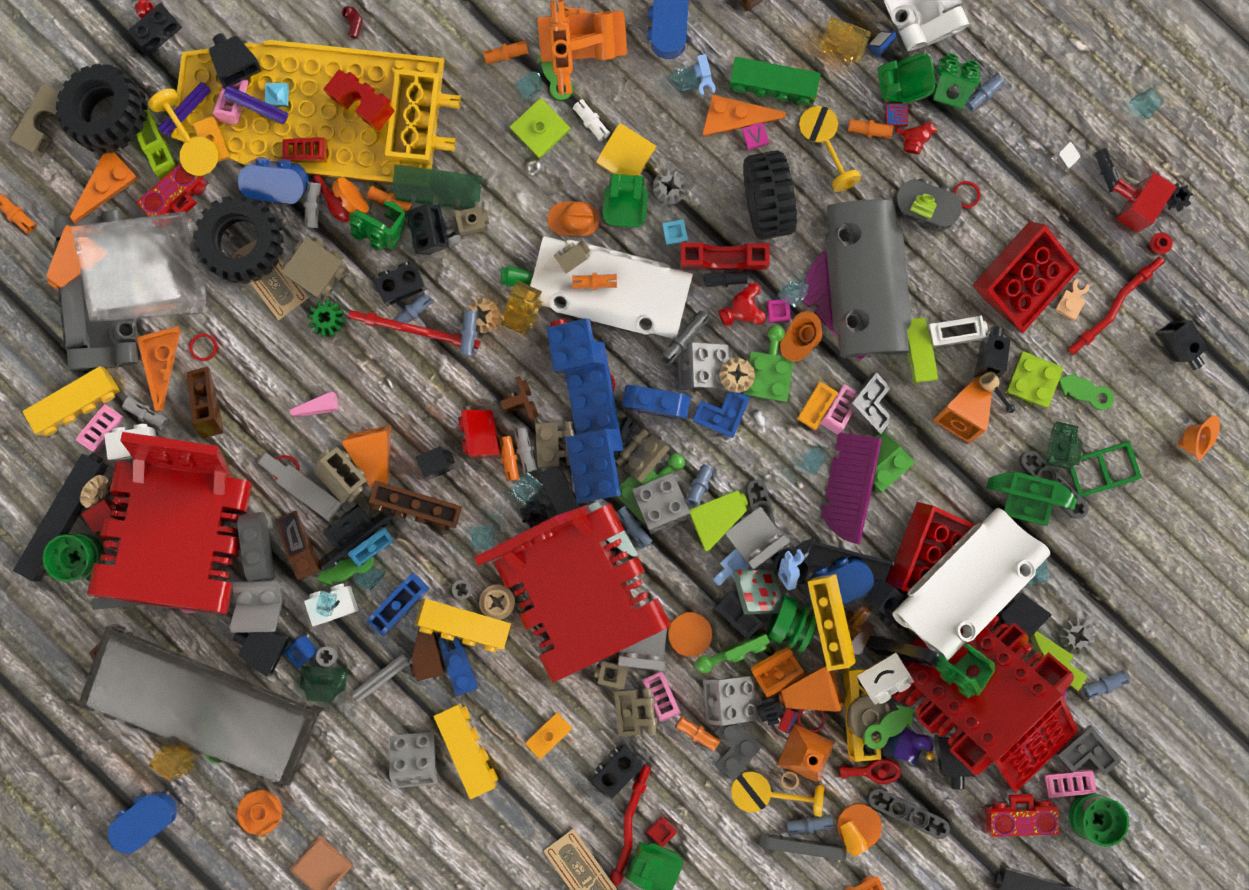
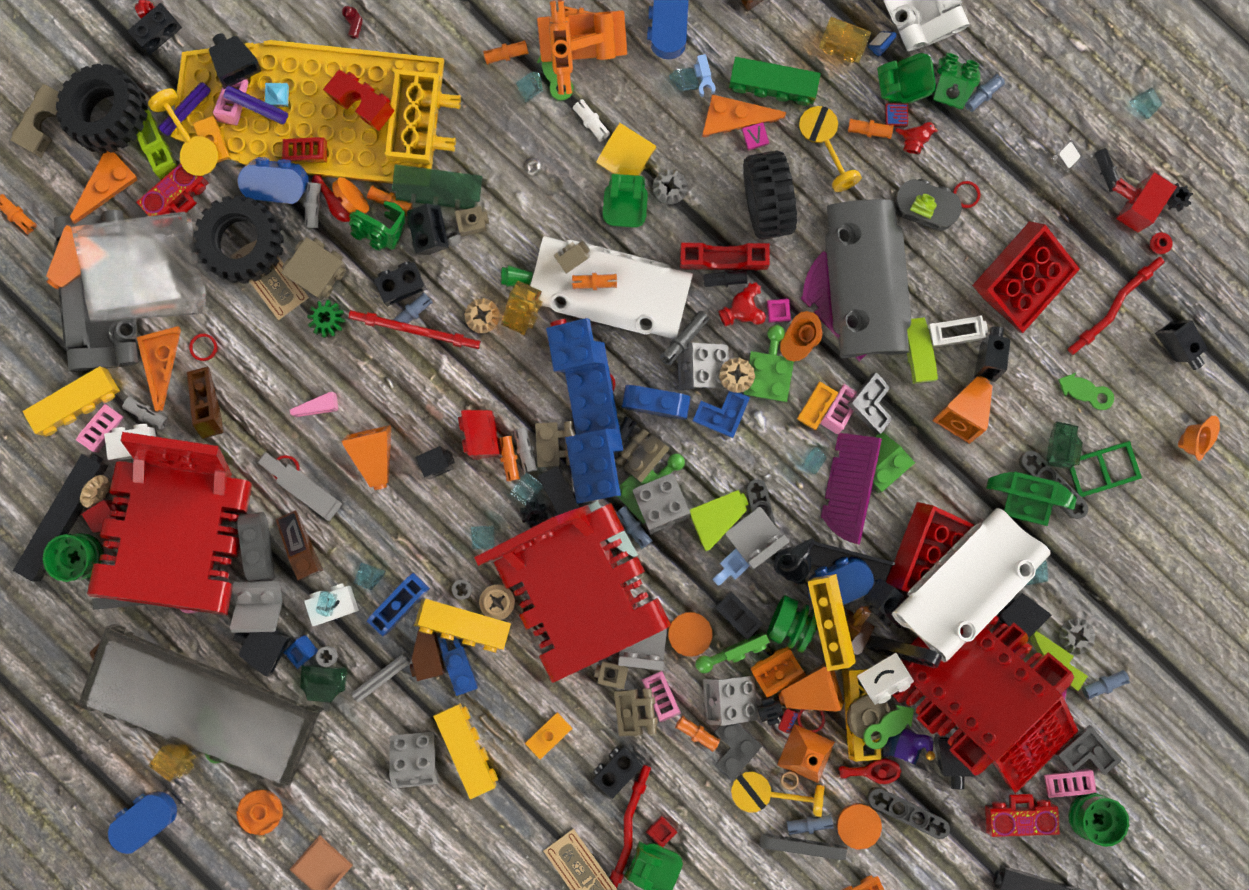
dark tan brick [314,447,367,504] -> none
bright green brick [317,556,374,587] -> none
black bracket [319,504,394,571] -> none
dark azure slope [348,527,394,566] -> none
reddish brown brick [367,480,462,531] -> none
sand blue pin [459,310,478,356] -> none
reddish brown bracket [500,376,539,423] -> none
lime plate [510,98,571,159] -> none
orange piece [547,201,600,236] -> none
medium azure plate [662,219,688,246] -> none
sand blue pin [685,464,714,508] -> none
sand green tile [733,569,783,615] -> none
clear light blue slope [777,281,809,307] -> none
light blue plate [778,549,804,590] -> none
light orange cone [840,821,868,857] -> none
green piece [935,644,995,698] -> none
tan hinge [979,372,1015,413] -> none
lime plate [1005,351,1064,409] -> none
light nougat plate [1054,279,1090,321] -> none

